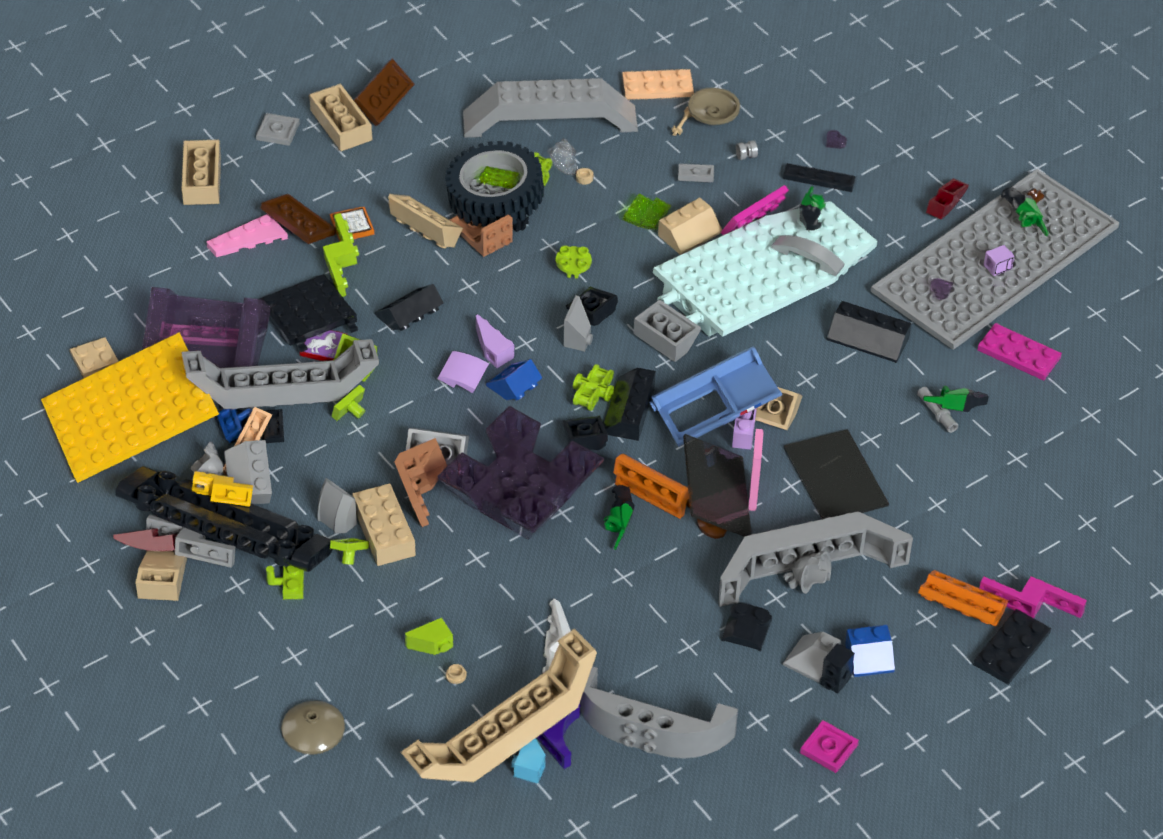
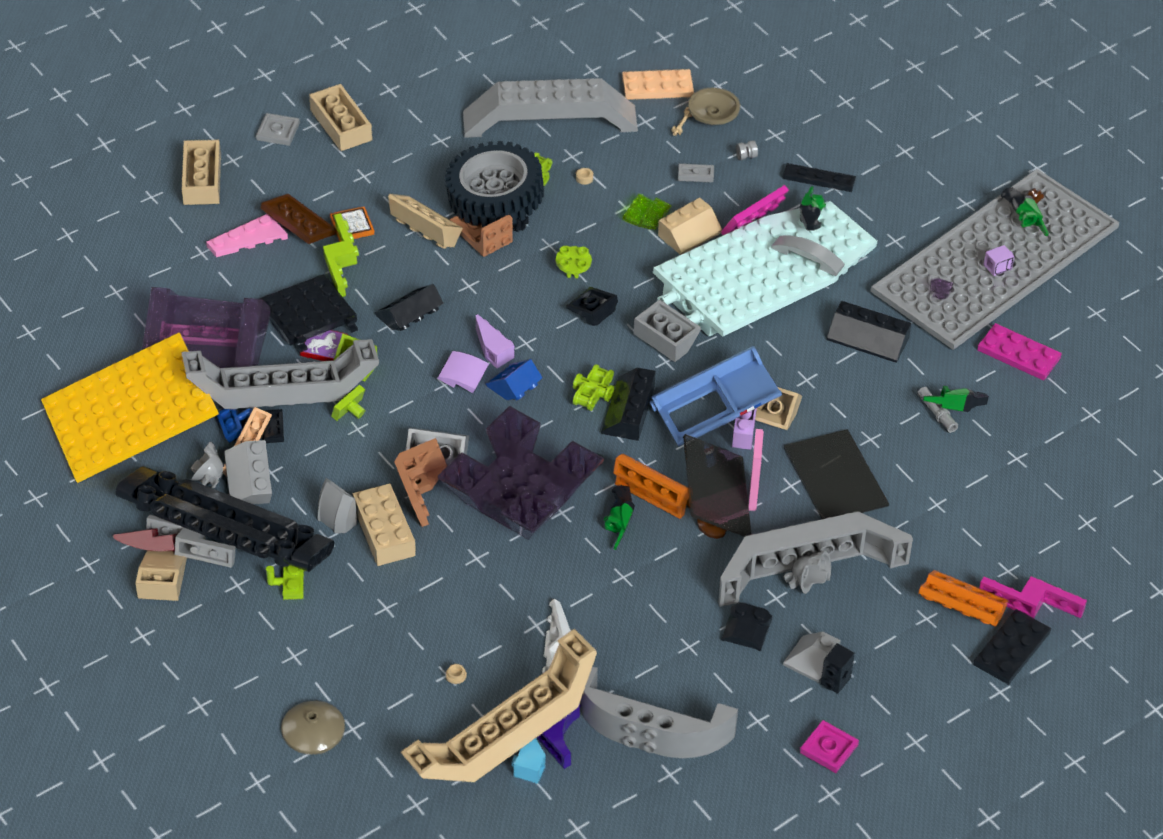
tan plate [70,337,119,378] -> none
yellow plate [192,471,253,506] -> none
lime tile [330,538,369,565] -> none
reddish brown plate [353,58,414,126] -> none
lime slope [405,618,453,655] -> none
clear neon green tile [480,166,520,189] -> none
clear piece [547,138,578,175] -> none
black slope [562,416,608,453] -> none
light grey slope [564,295,593,352] -> none
clear purple tile [826,130,847,149] -> none
slope [845,625,895,677] -> none
dark red slope [926,178,969,220] -> none

